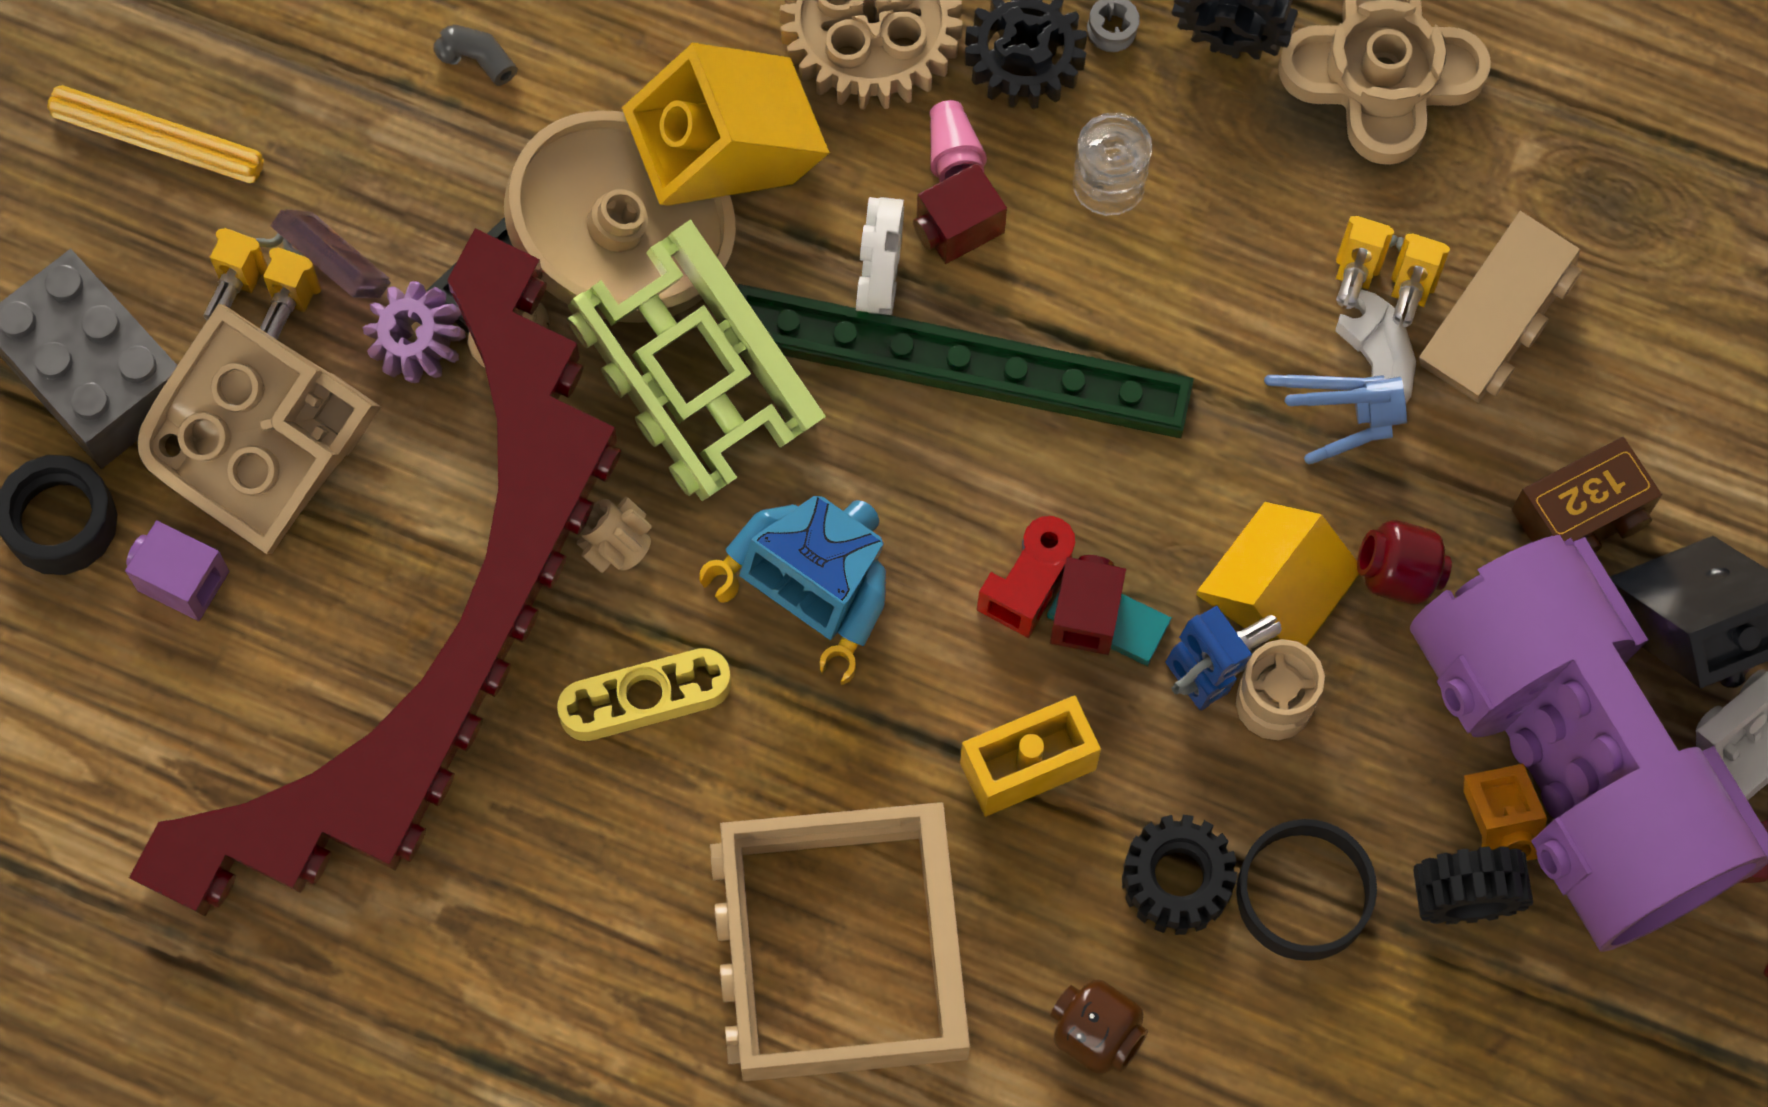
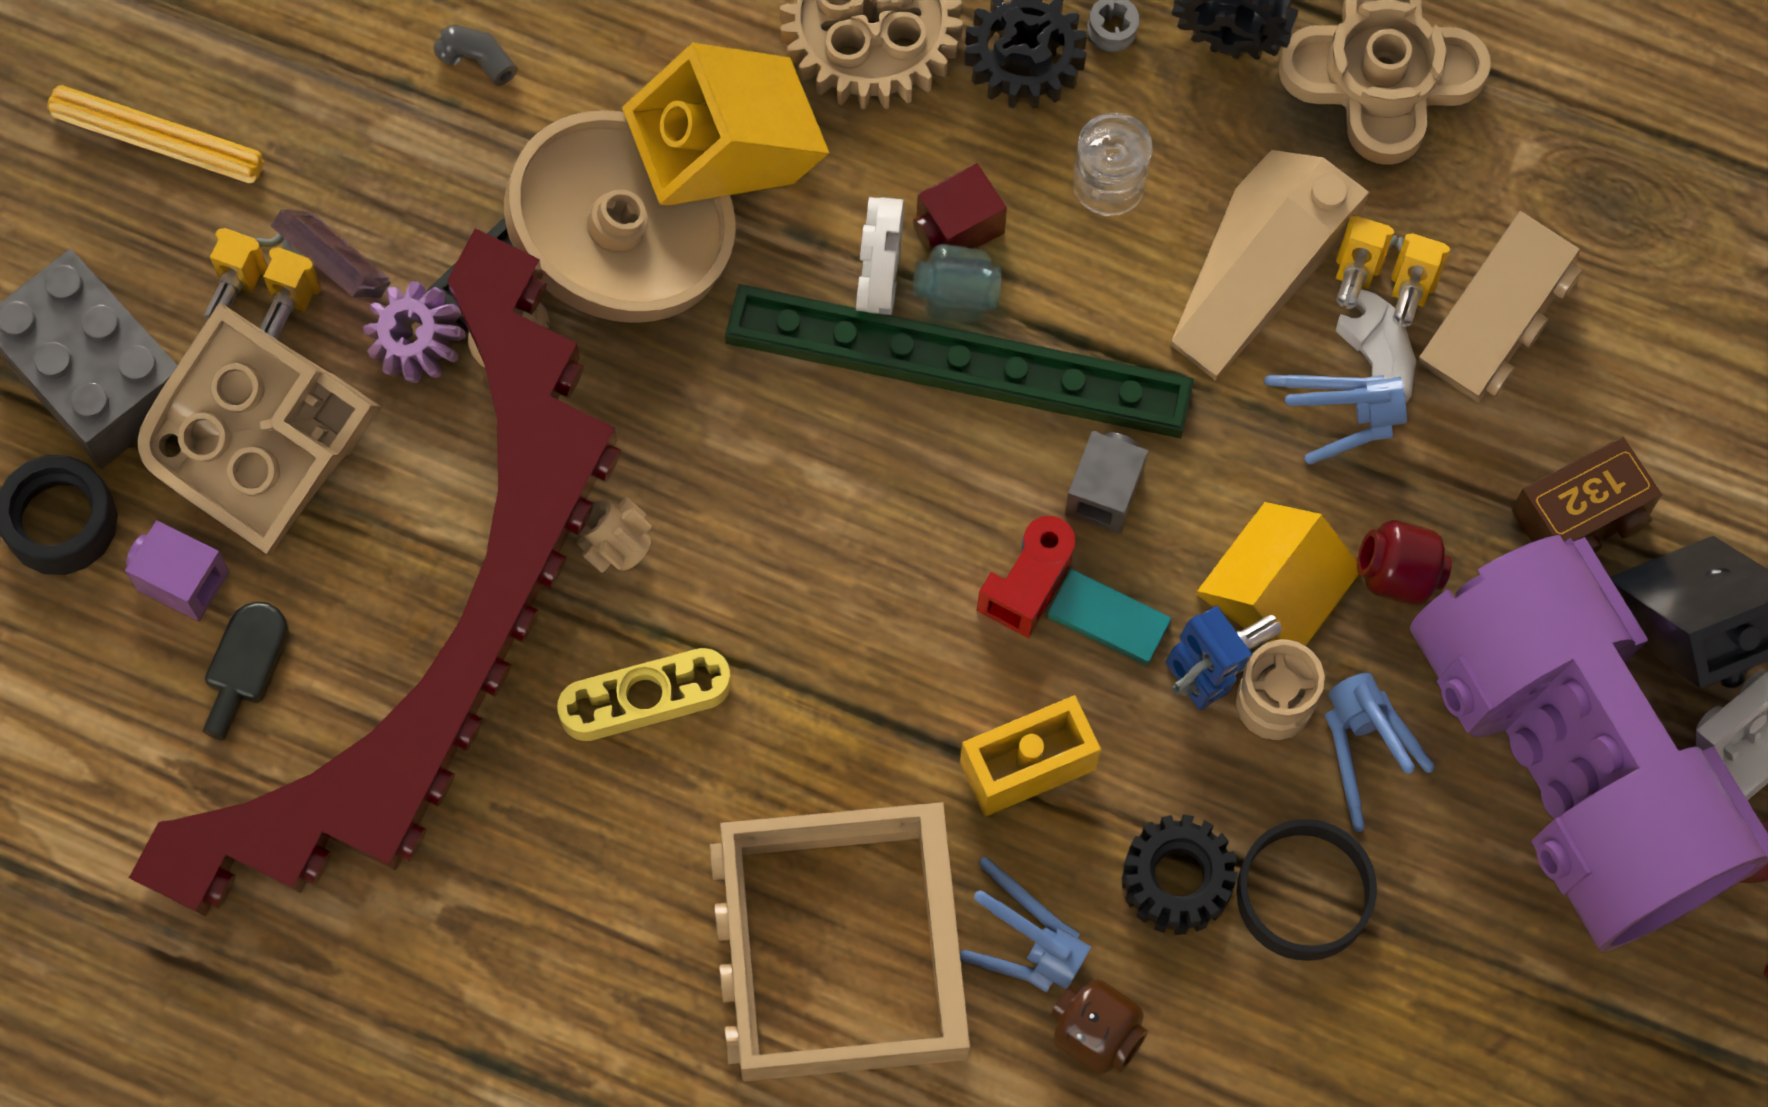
yellowish green fence [567,220,826,501] -> none
dark azure torso [699,496,886,685] -> none
bright pink cone [930,100,987,182] -> none
dark red brick [1050,555,1126,655] -> none
black tyre [1413,847,1533,924] -> none
light orange bracket [1463,764,1547,861] -> none
none -> pearl dark grey piece [202,601,289,740]
none -> clear light blue head [913,244,1001,324]
none -> medium blue plant [960,857,1091,993]
none -> flat silver brick [1065,431,1148,534]
none -> tan wedge [1170,150,1369,381]
none -> medium blue plant [1324,673,1435,832]

